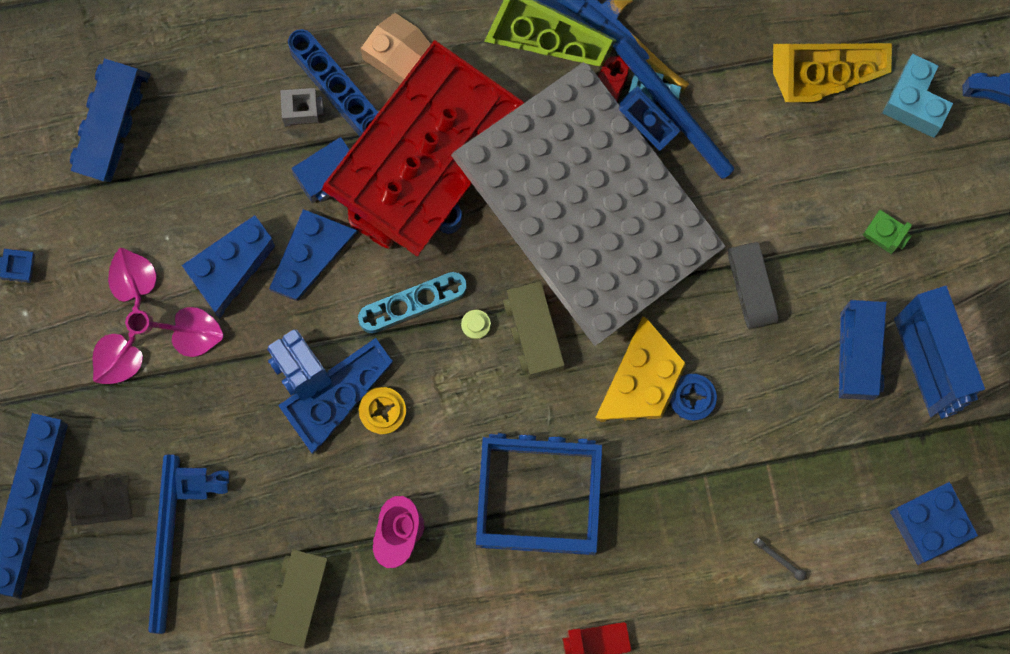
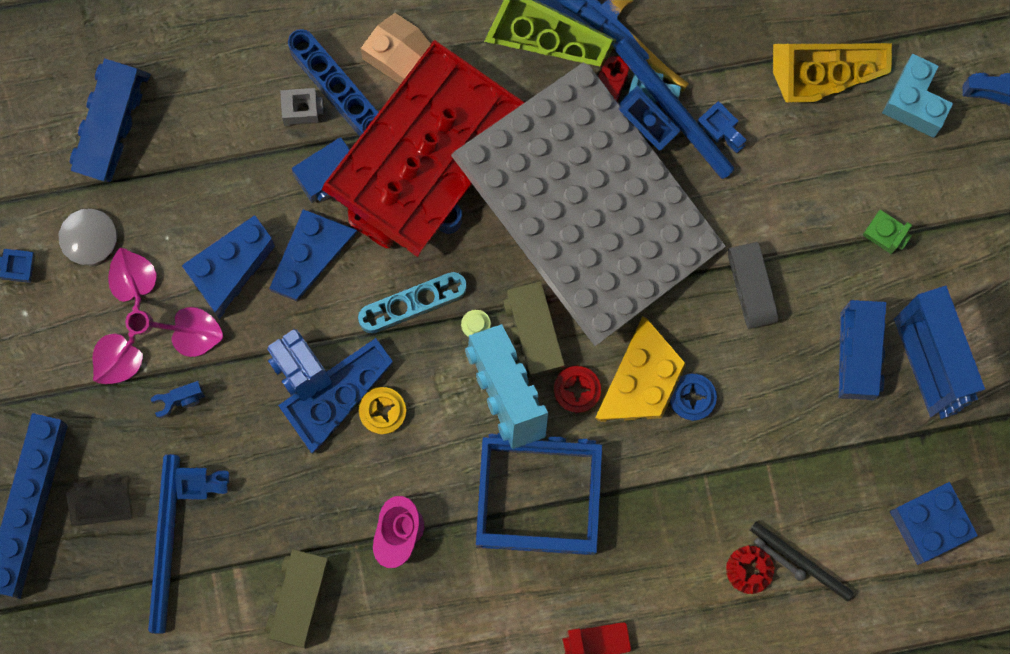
none -> light grey dish [59,209,118,267]
none -> blue plate [151,381,205,418]
none -> medium azure wedge [465,324,548,449]
none -> red gear [554,366,601,414]
none -> blue plate [697,101,747,153]
none -> red gear [726,545,775,594]
none -> pearl dark grey bar [749,521,854,602]

